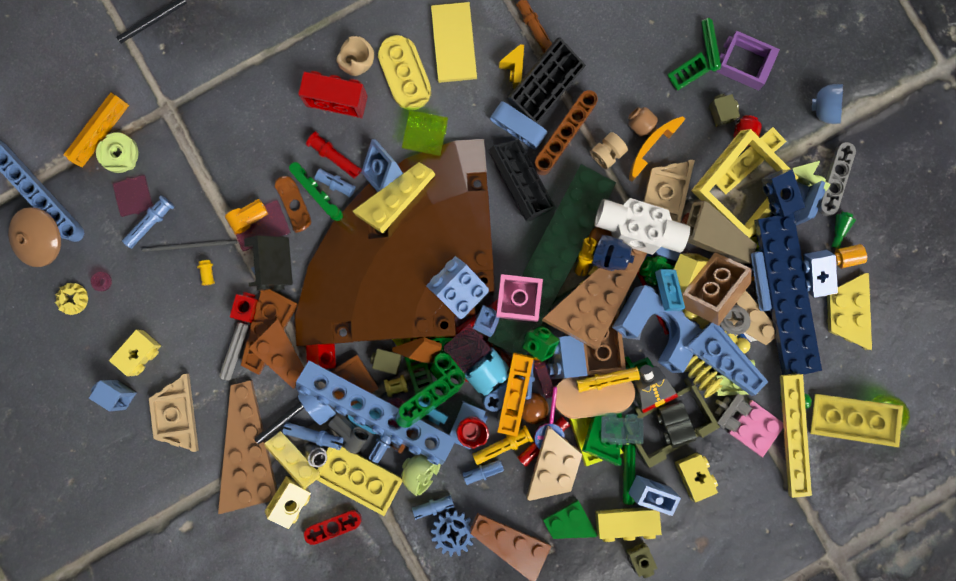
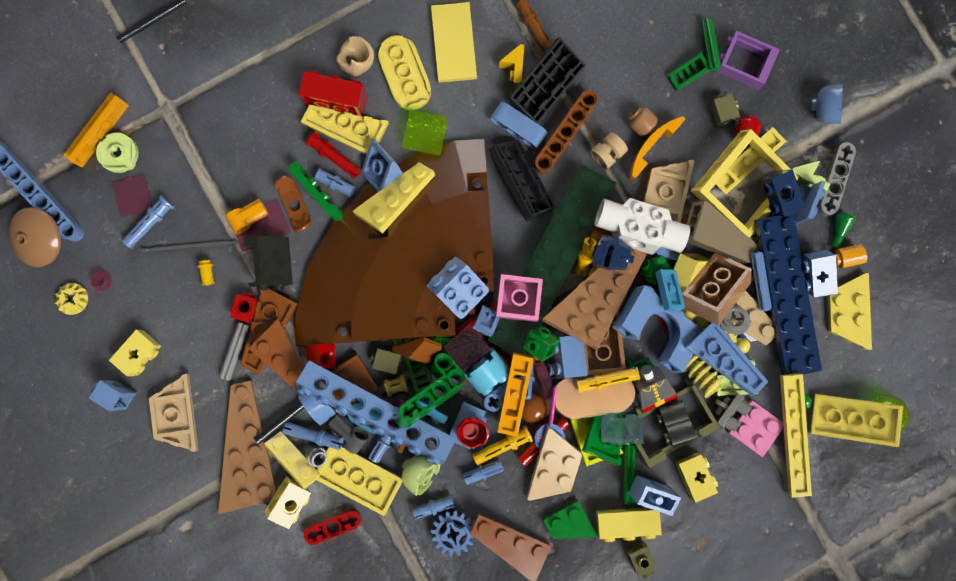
none -> light yellow wing [301,105,389,155]

